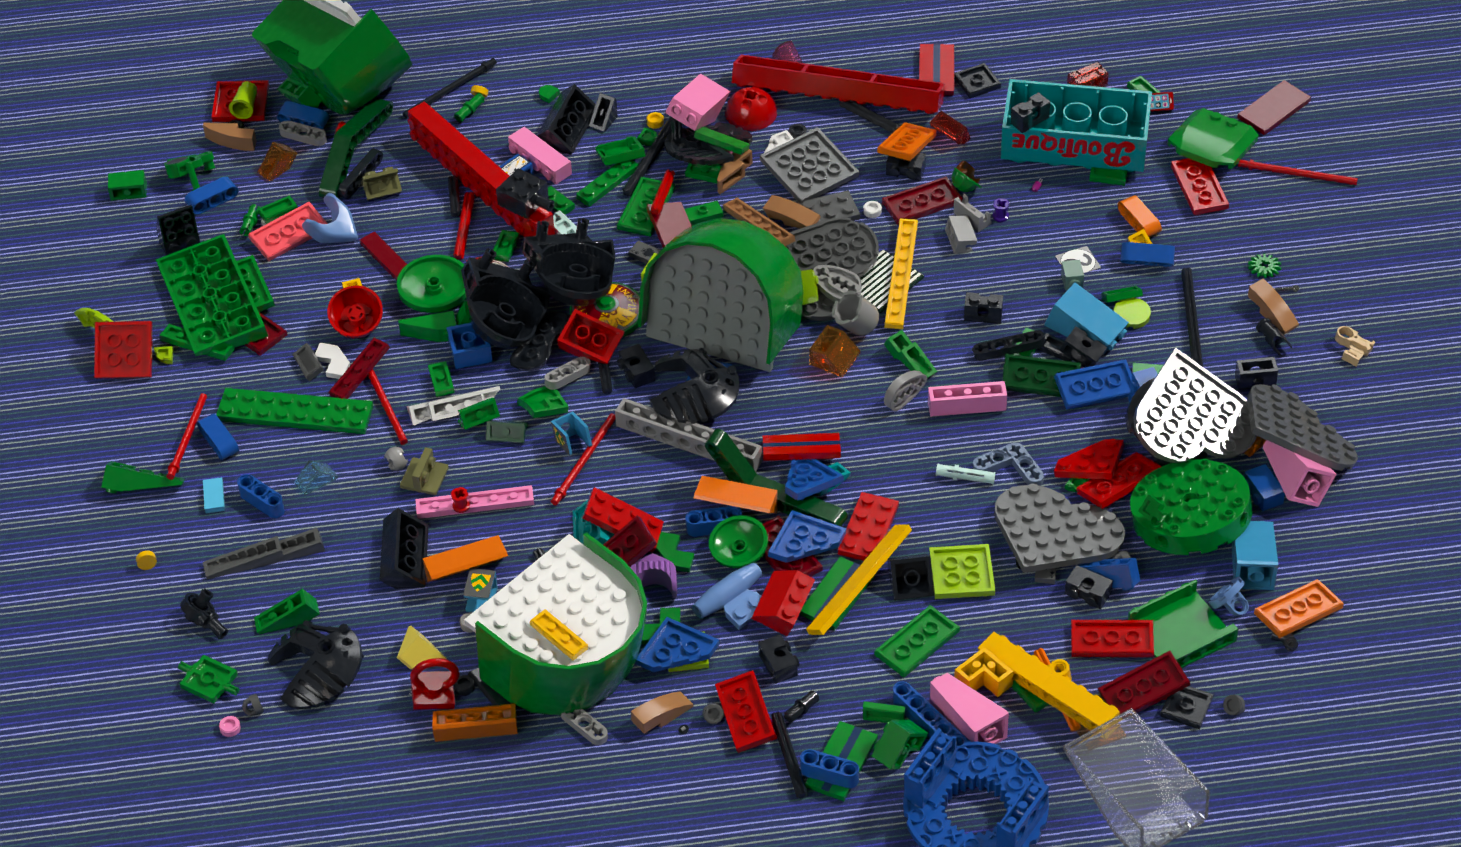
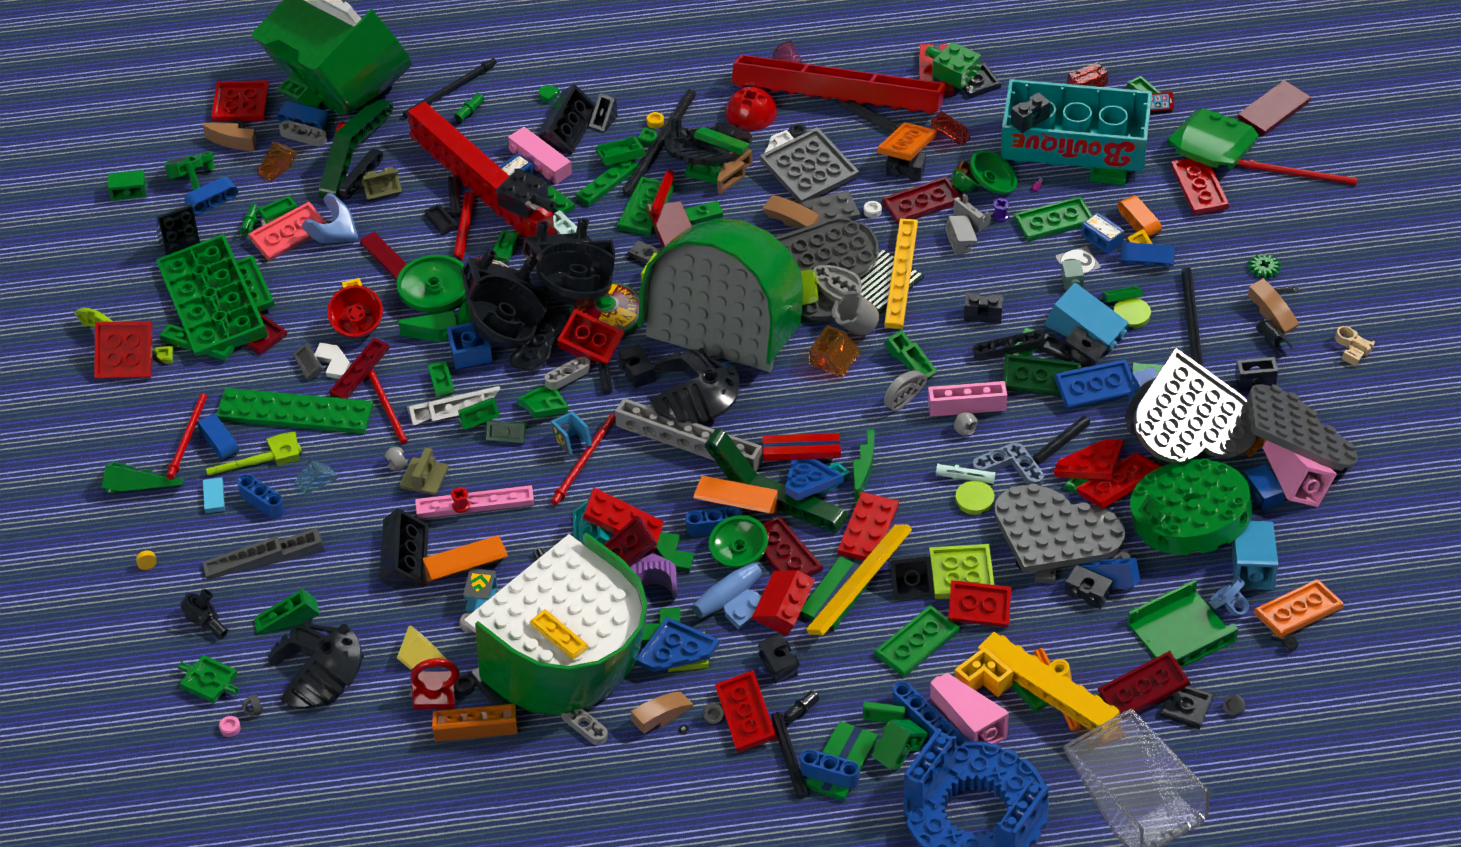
lime plant [229,81,257,119] -> none
yellow tile [470,85,489,98] -> none
bright pink slope [665,74,730,131] -> none
medium nougat tile [723,198,795,246] -> none
blue plate [768,510,846,563] -> none
red tile [1071,620,1154,657] -> none
none -> lime piece [206,432,302,476]
none -> black tile [424,203,458,236]
none -> green slope [853,430,874,502]
none -> green brick [925,41,981,89]
none -> red plate [948,580,1011,627]
none -> light grey piece [954,412,978,436]
none -> lime tile [955,481,995,515]
none -> green dish [970,150,1017,194]
none -> green tile [1014,196,1093,242]
none -> black axle [1033,416,1090,464]
none -> blue brick [1081,212,1124,254]

